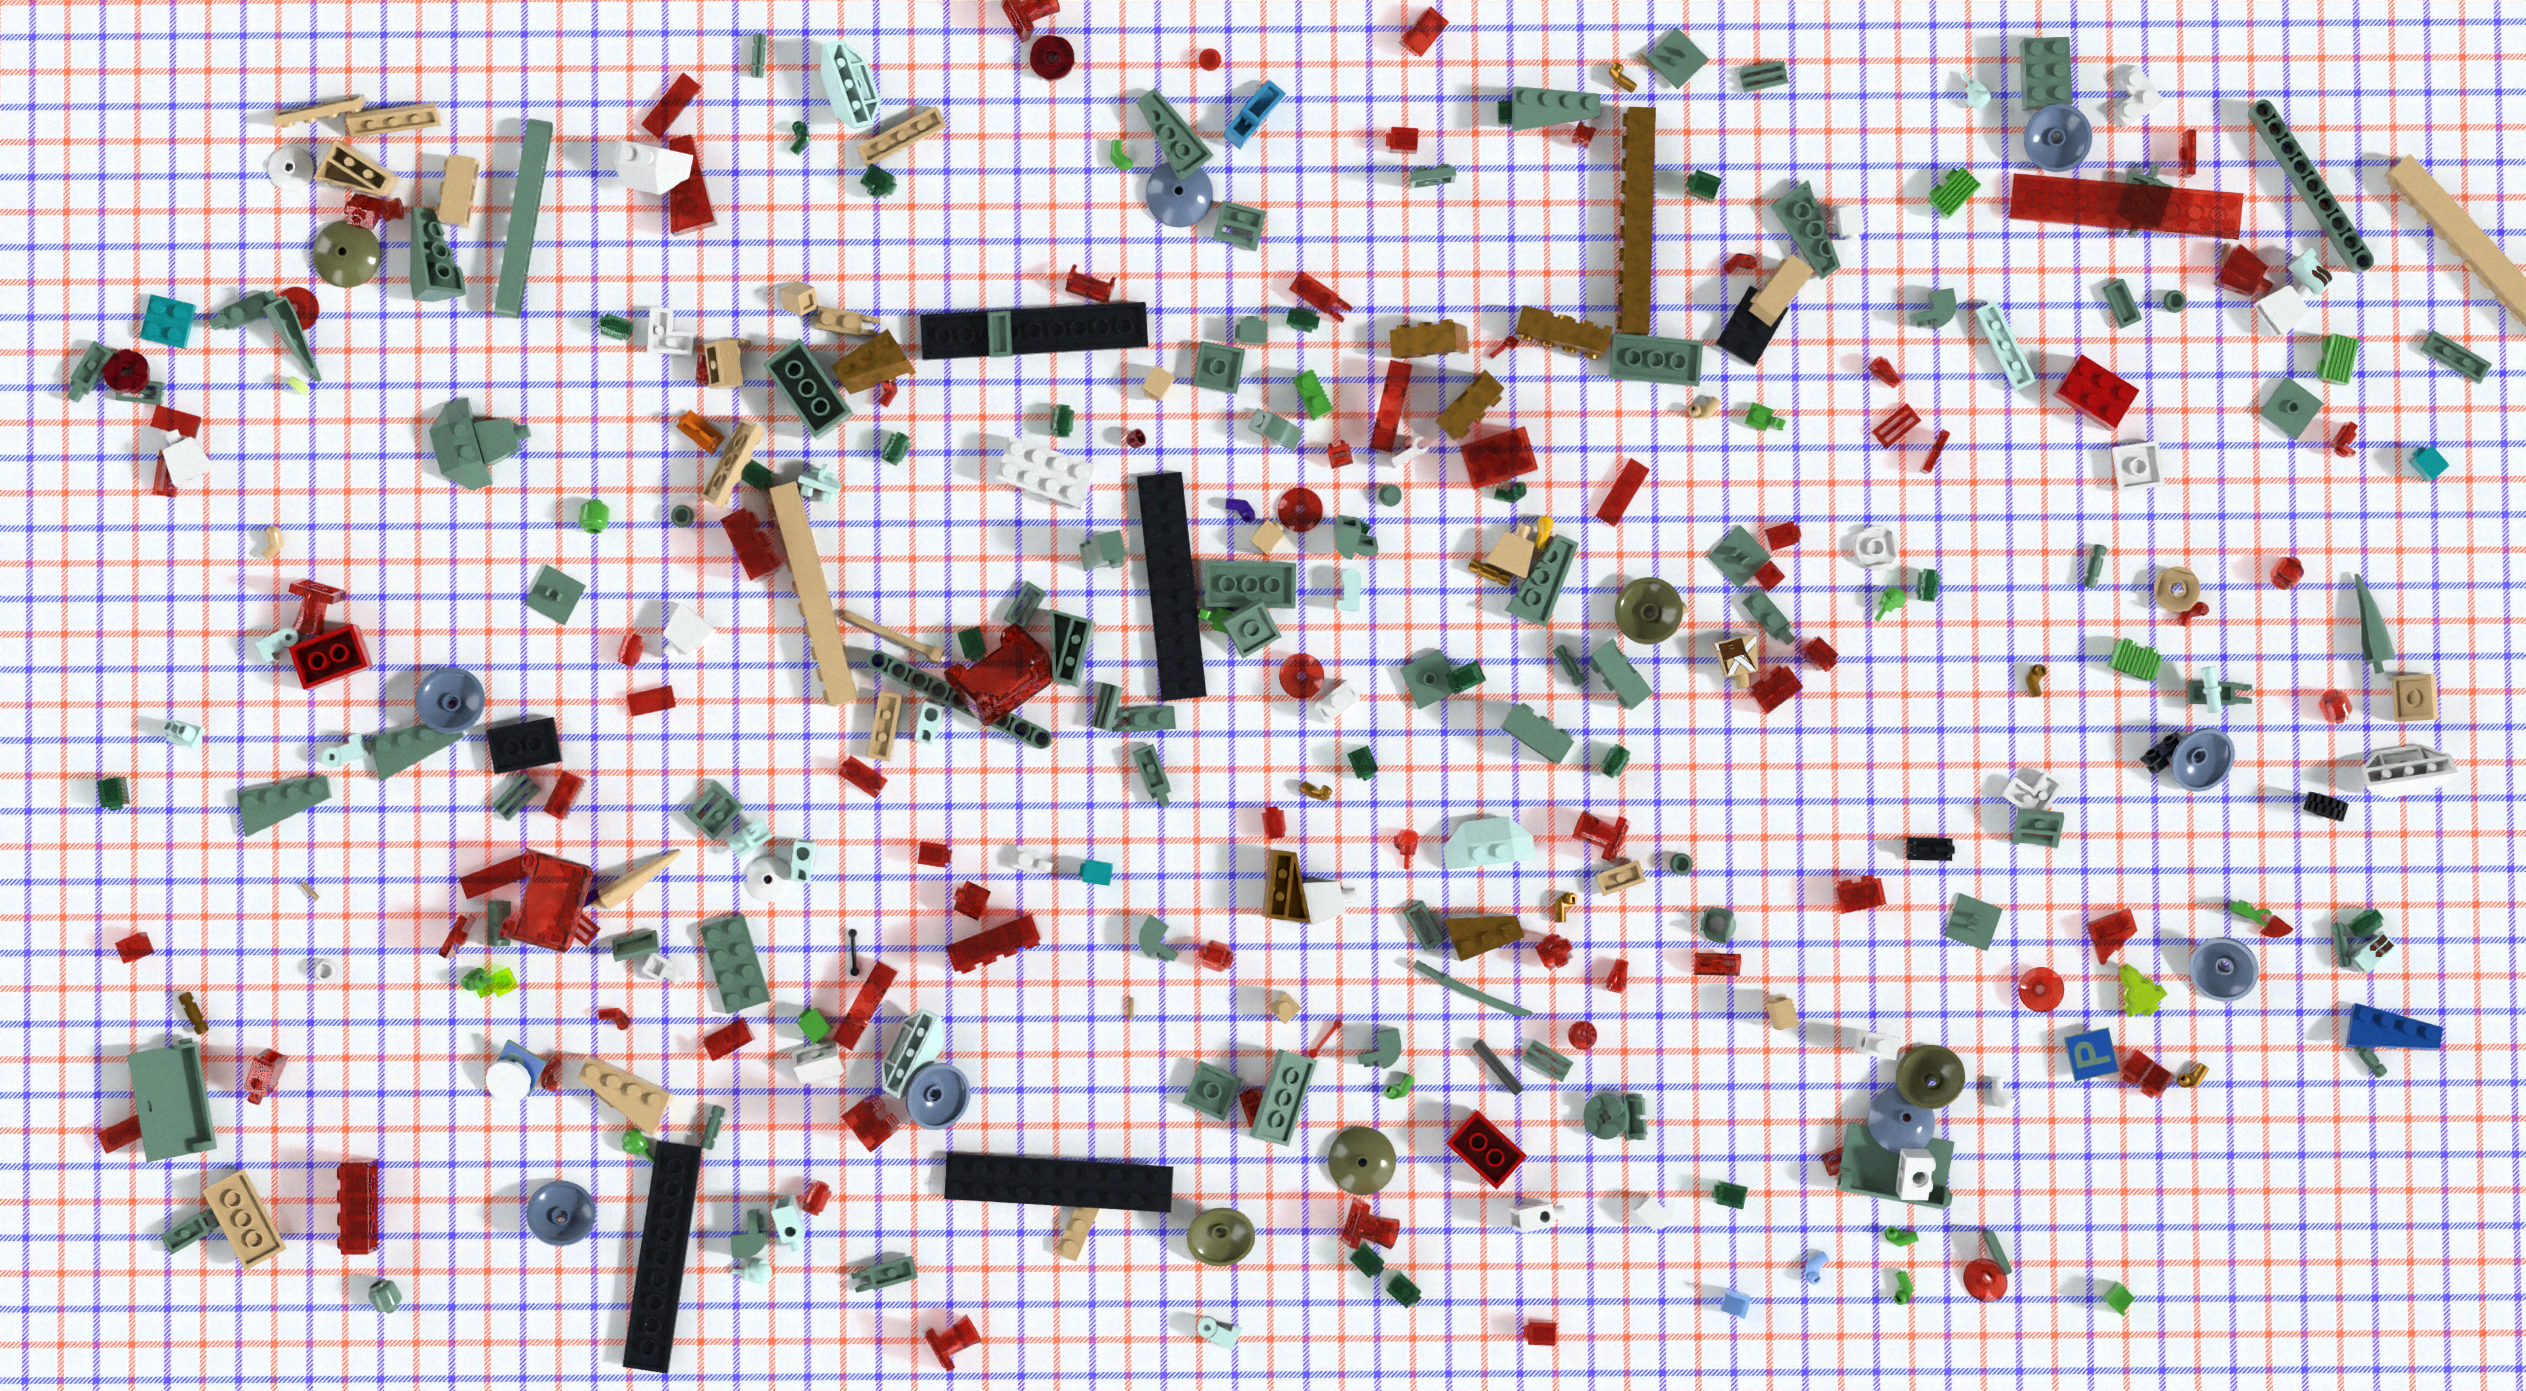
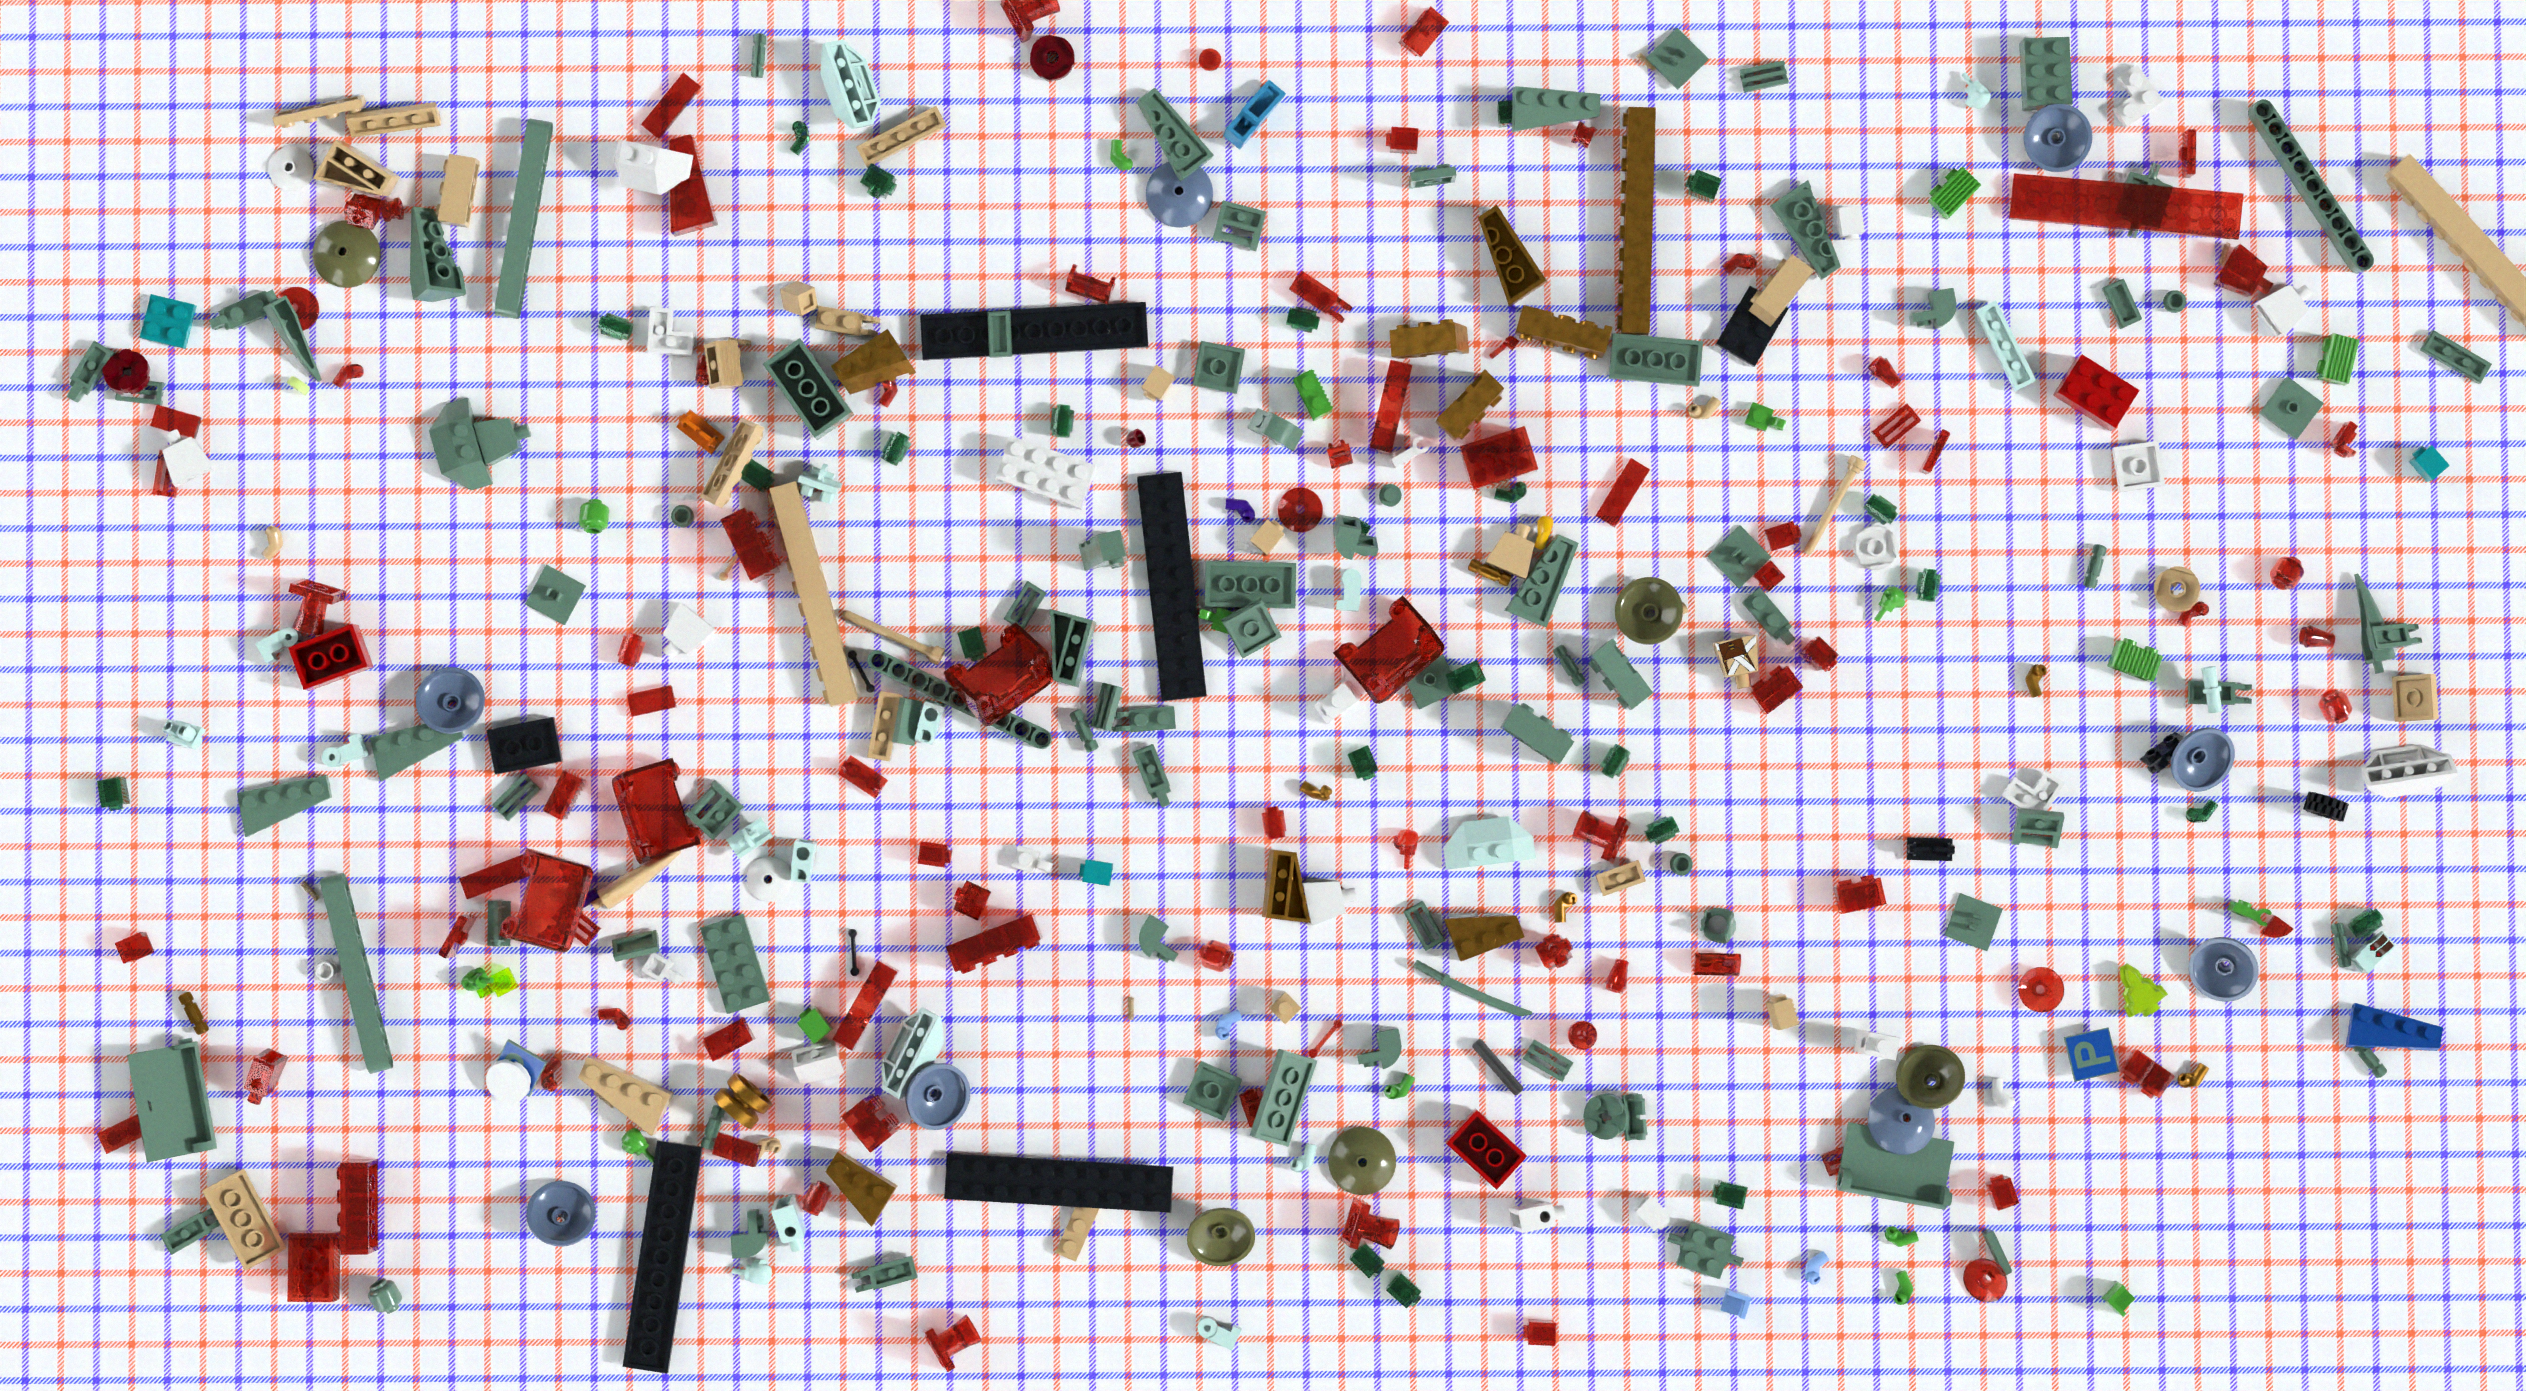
sand green brick [1235,316,1268,346] -> none
clear red dish [1279,653,1324,699] -> none
pearl gold arm [1609,62,1637,93] -> none
white brick [1895,1148,1936,1200] -> none
clear red wing [2086,908,2138,965] -> none
light aqua leg [2287,247,2333,295] -> none
none -> clear red brick [287,1230,341,1302]
none -> sand green beam [320,873,393,1074]
none -> clear red arm [332,364,364,388]
none -> clear red windscreen [612,758,701,864]
none -> clear red plate [712,1132,762,1167]
none -> pearl gold wheel [713,1072,773,1129]
none -> tan hinge [719,540,749,581]
none -> tan arm [749,1137,782,1162]
none -> pearl gold wedge [825,1150,898,1227]
none -> black hinge [848,650,875,693]
none -> sand green tile [892,697,922,746]
none -> sand green axle [1070,709,1099,753]
none -> light blue arm [1215,1009,1242,1040]
none -> light aqua arm [1290,1143,1317,1173]
none -> clear red windscreen [1333,595,1444,704]
none -> pearl gold wedge [1478,205,1548,307]
none -> clear green brick [1644,816,1680,846]
none -> sand green plate [1667,1220,1744,1279]
none -> tan piece [1804,455,1867,555]
none -> clear green brick [1863,493,1898,525]
none -> clear red brick [1985,1174,2019,1211]
none -> clear green arm [2186,799,2219,823]
none -> clear red cone [2299,625,2335,648]
none -> sand green hinge [2366,623,2422,651]

